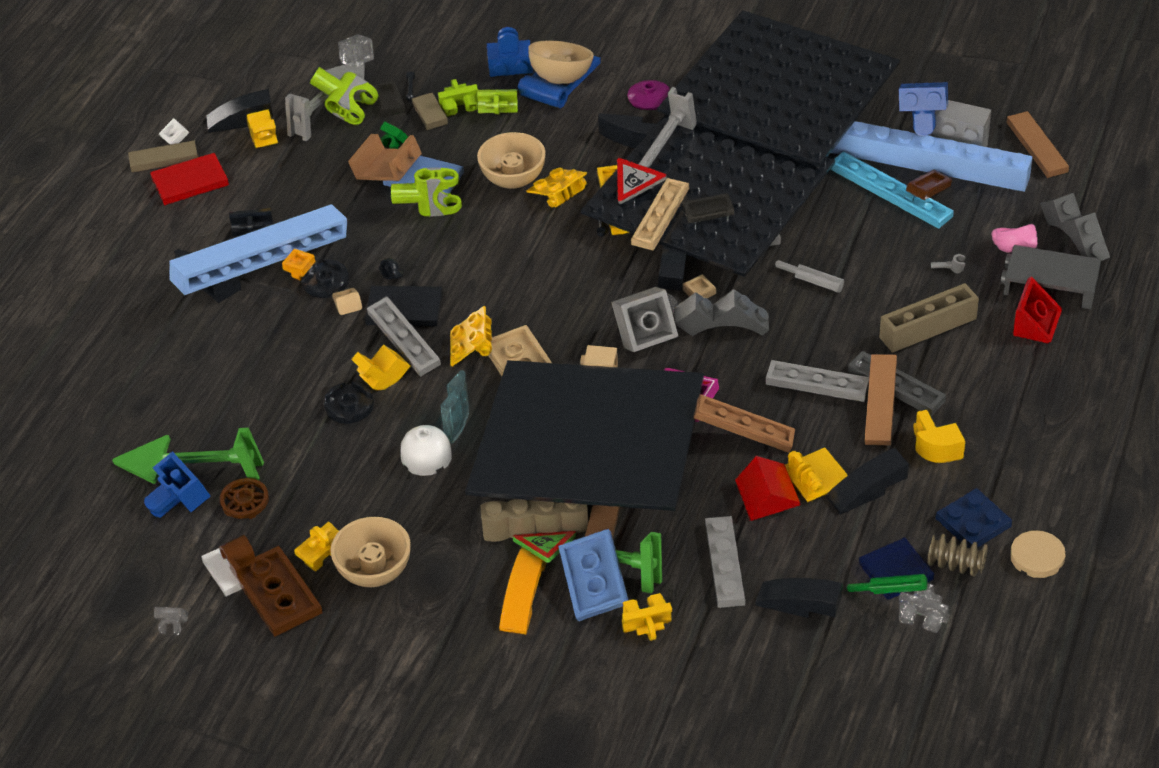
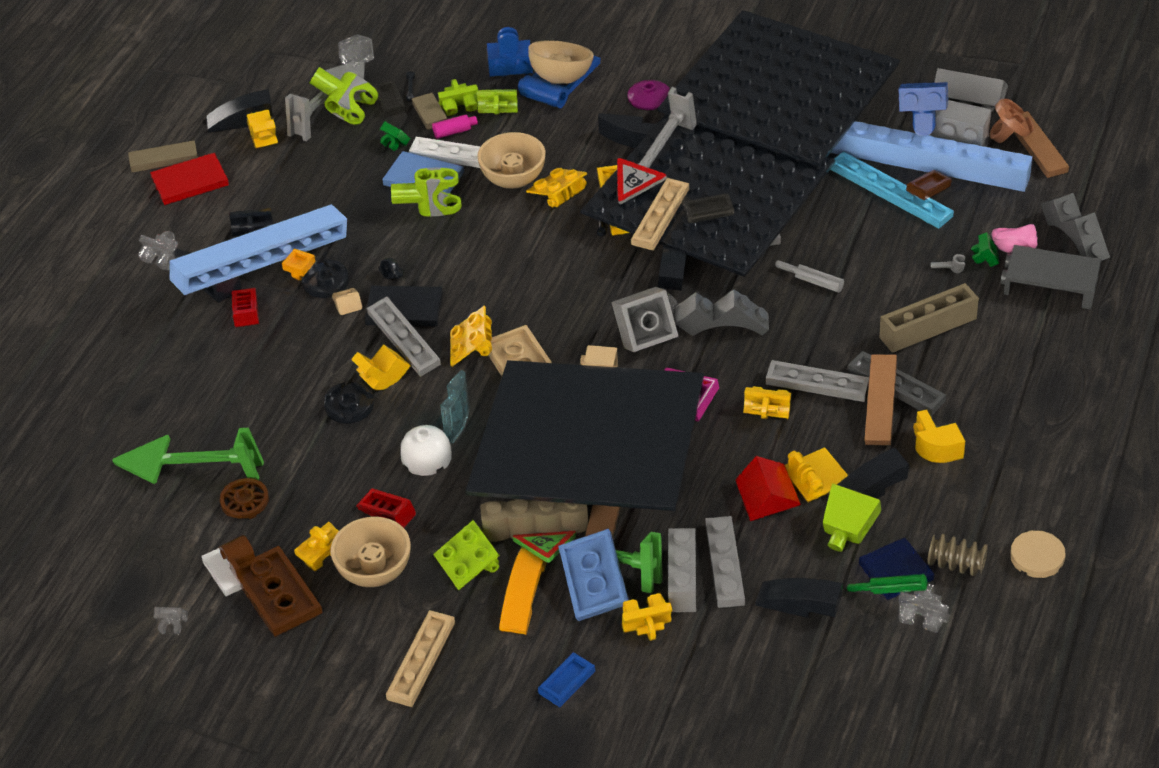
blue brick [144,451,211,518] -> none
white tile [159,118,189,145] -> none
medium nougat panel [348,134,422,181] -> none
tan tile [683,274,716,298] -> none
medium nougat tile [694,394,795,453] -> none
dark blue plate [936,488,1012,548] -> none
red slope [1013,276,1062,343] -> none
none -> clear hips [138,231,178,271]
none -> red slope [232,288,259,327]
none -> red slope [356,488,416,528]
none -> tan tile [386,610,455,707]
none -> white tile [409,137,480,168]
none -> dark pink cylinder [432,114,478,139]
none -> lime hinge [433,520,500,590]
none -> blue tile [538,652,595,707]
none -> light grey brick [668,528,696,612]
none -> yellow hips [743,386,791,419]
none -> lime torso [823,484,881,552]
none -> light grey slope [934,68,1008,112]
none -> green tile [971,232,999,267]
none -> nougat tile [990,98,1034,143]

